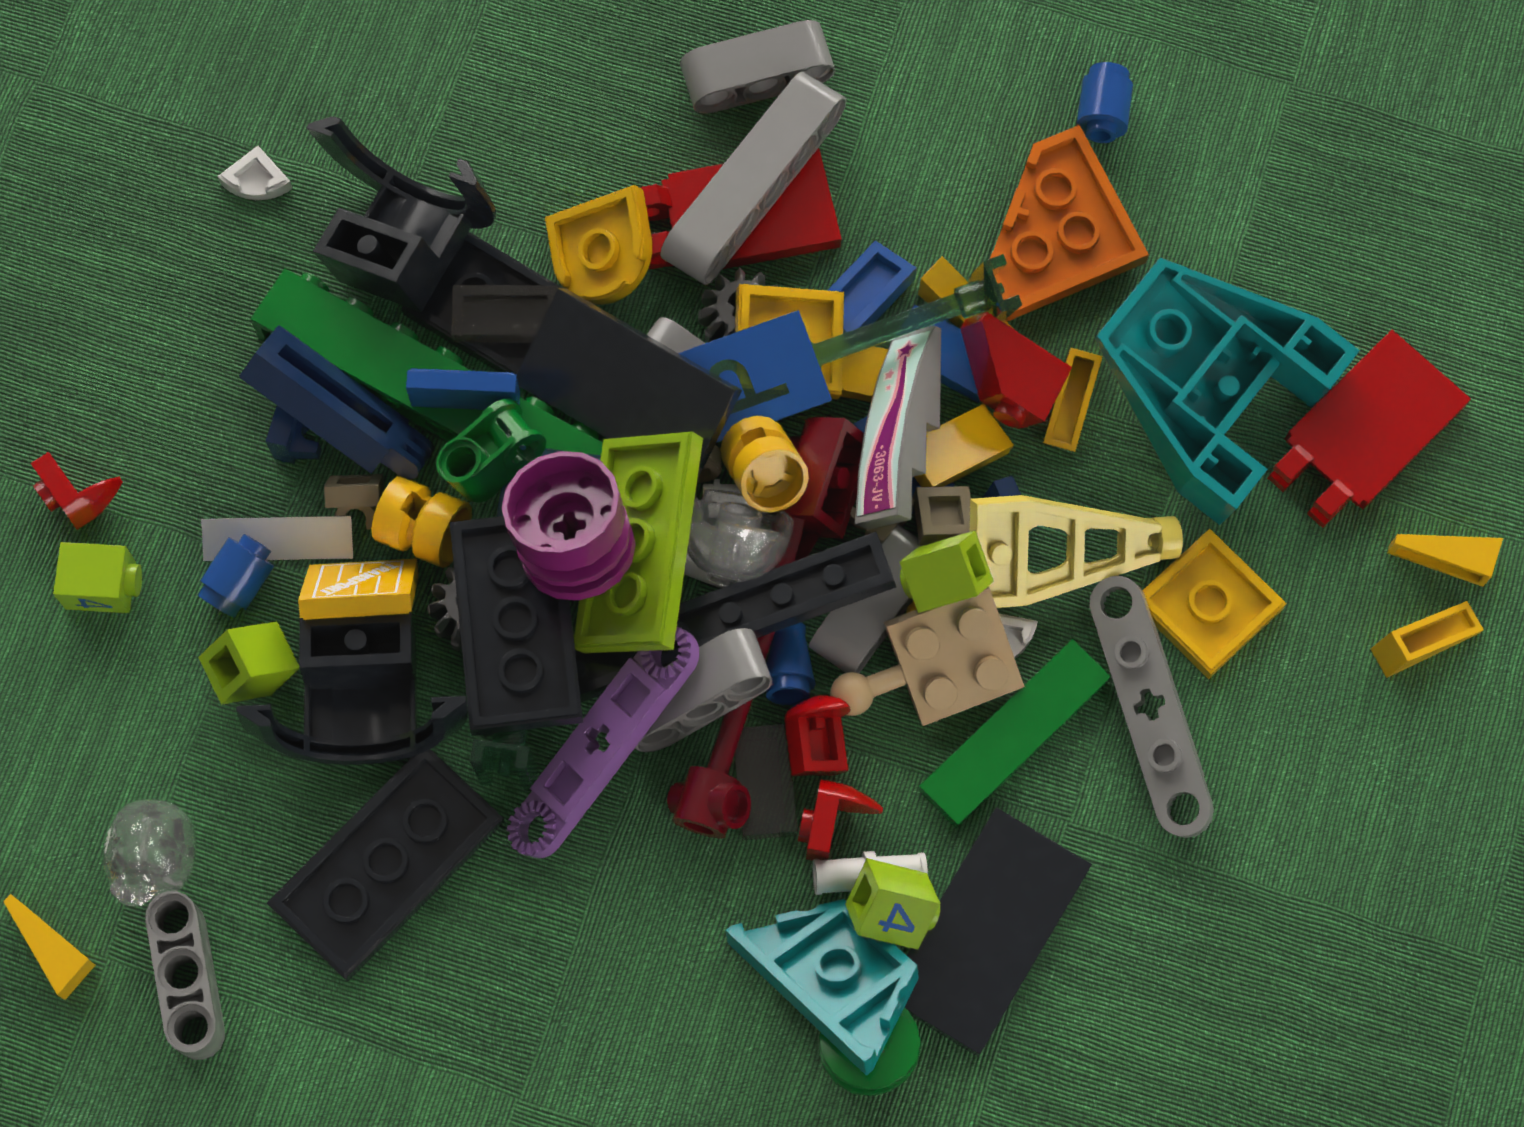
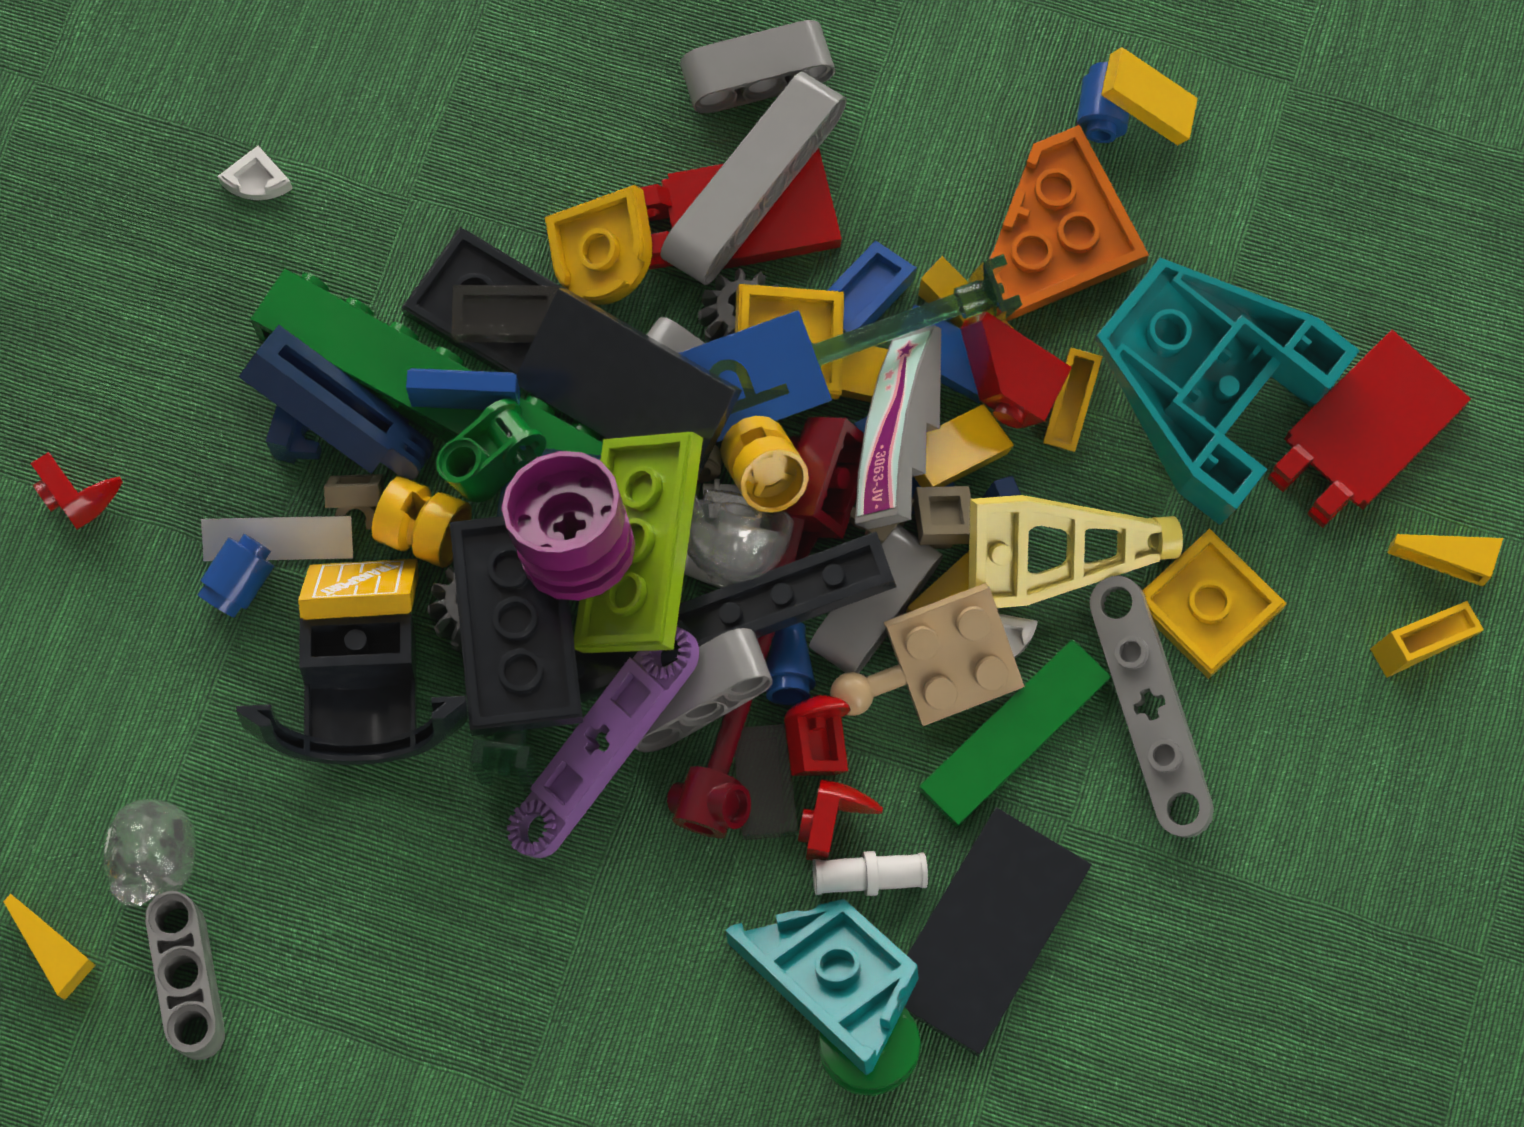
lime brick [53,542,142,613] -> none
lime brick [198,621,300,705] -> none
black tile [267,749,505,982] -> none
black piece [306,116,497,312] -> none
lime brick [845,858,940,950] -> none
lime brick [899,530,994,613] -> none
none -> yellow tile [1101,47,1198,146]

